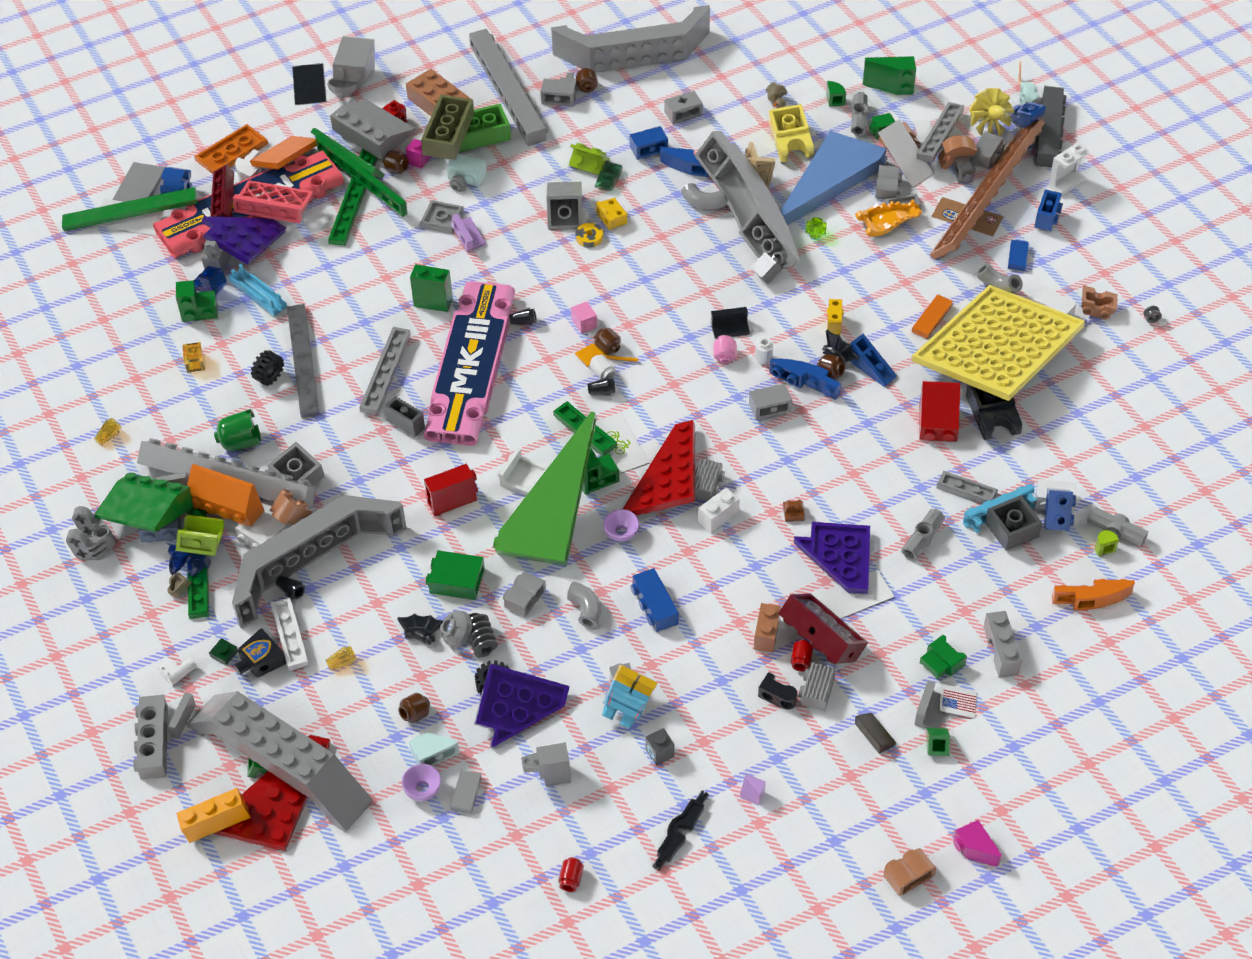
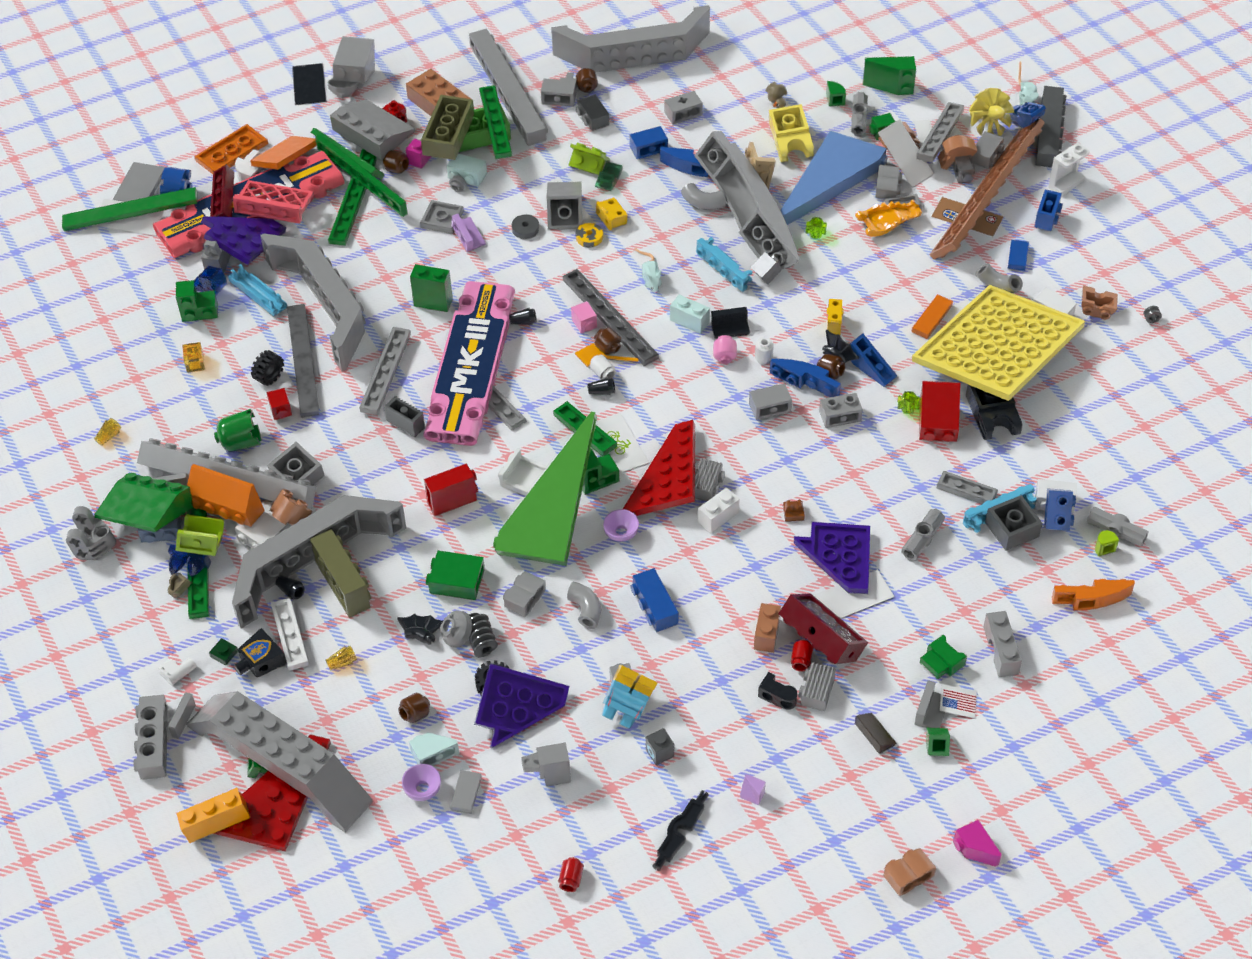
none -> light grey slope [260,234,366,372]
none -> red brick [266,388,292,420]
none -> olive brick [310,529,371,618]
none -> green tile [479,85,512,159]
none -> light grey tile [489,386,526,431]
none -> dark grey piece [511,214,539,239]
none -> flat silver tile [562,269,659,366]
none -> dark grey brick [576,94,609,131]
none -> light aqua animal [635,248,662,293]
none -> light aqua brick [670,294,710,334]
none -> medium azure piece [696,237,753,292]
none -> light grey brick [819,393,863,428]
none -> clear neon green gear [897,391,920,414]

